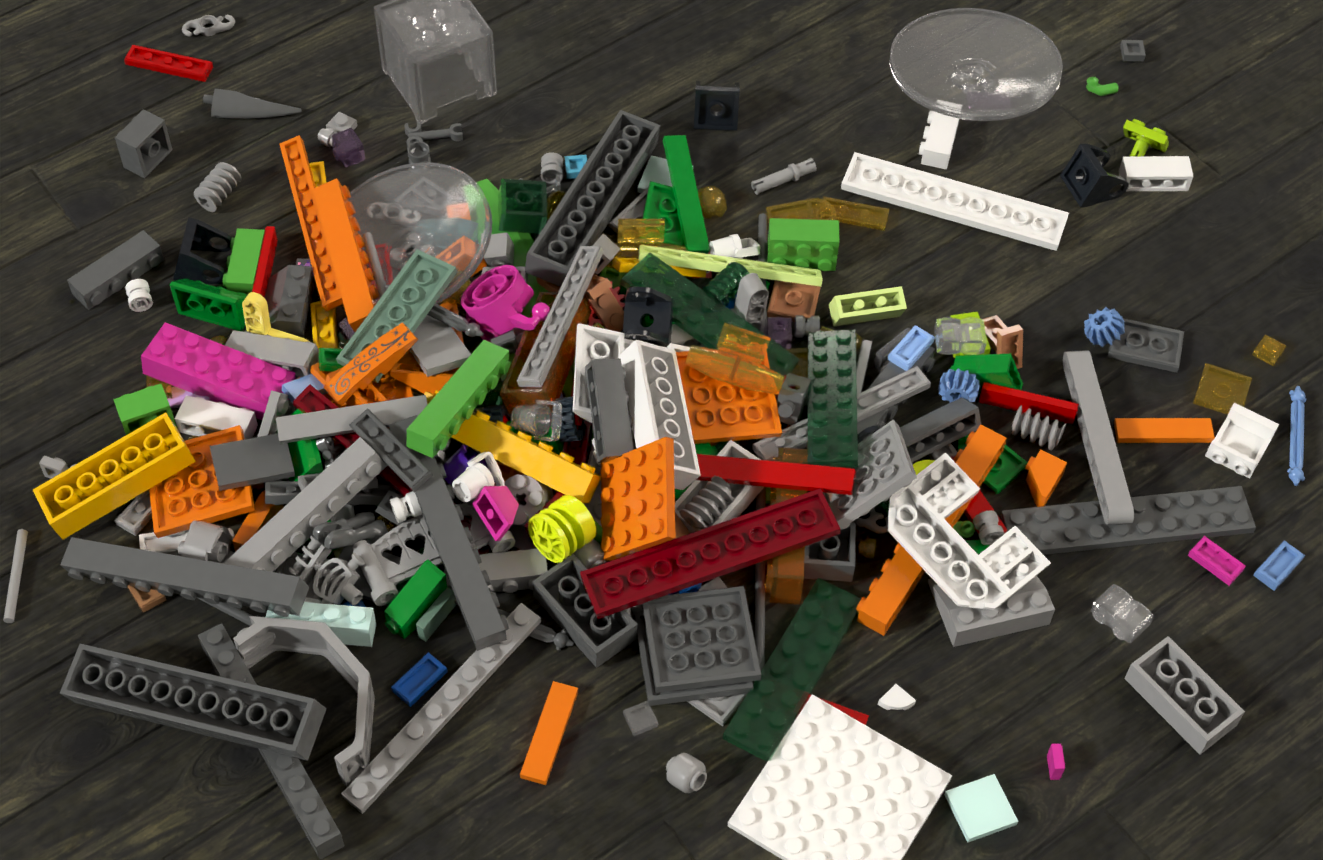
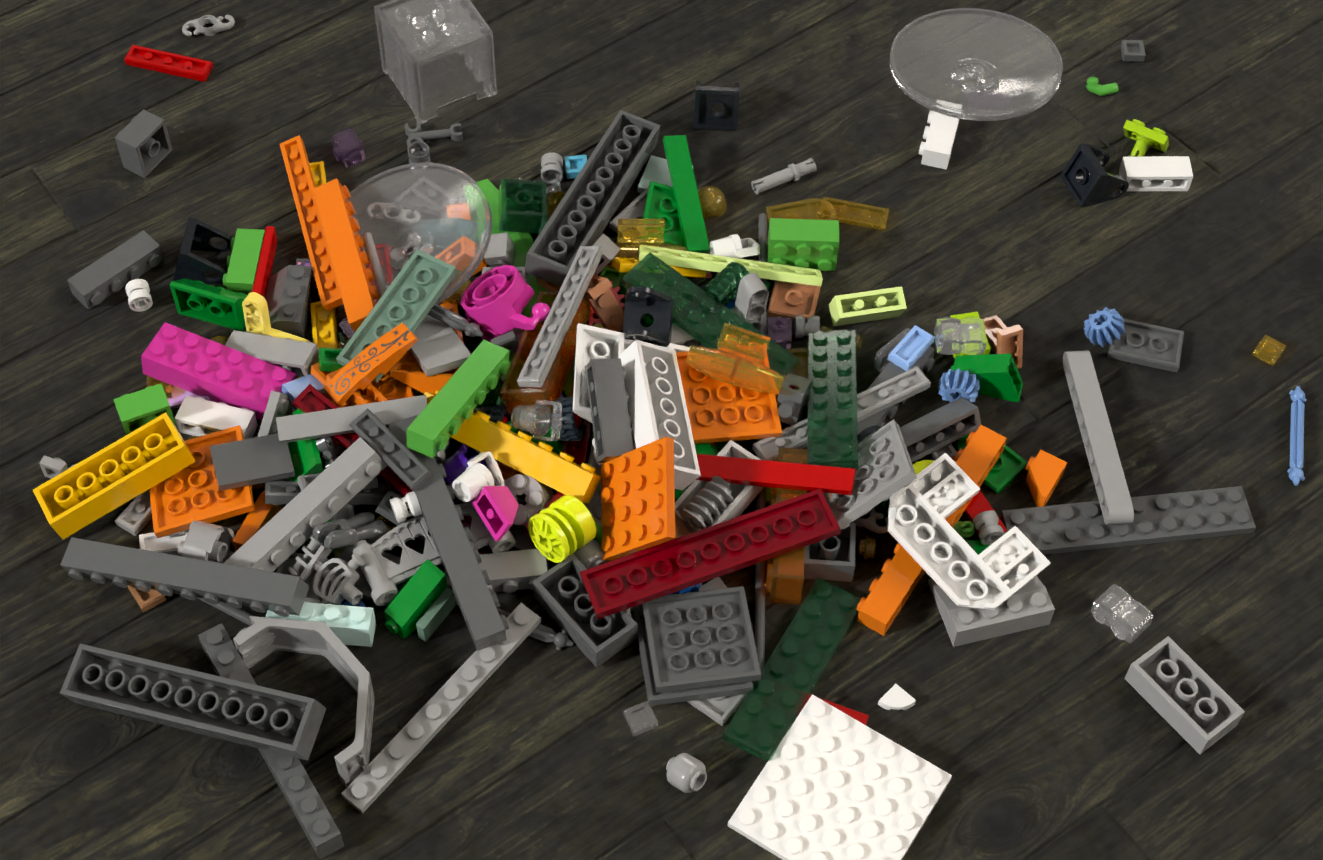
light grey bar [3,529,28,623] -> none
light grey piece [194,162,241,212] -> none
dark grey piece [203,89,302,119] -> none
light grey plate [318,112,357,147] -> none
blue tile [391,652,448,707] -> none
orange tile [520,681,578,785] -> none
white plate [841,152,1069,251] -> none
light grey tile [850,340,872,398] -> none
light aqua tile [945,774,1018,843] -> none
red tile [979,382,1079,424] -> none
light grey piece [1012,405,1066,450] -> none
dark pink tile [1047,744,1065,780] -> none
orange tile [1114,418,1215,443] -> none
dark pink plate [1188,536,1246,586] -> none
clear yellow tile [1193,363,1252,415] -> none
white panel [1205,403,1279,478] -> none
medium blue tile [1253,541,1305,591] -> none

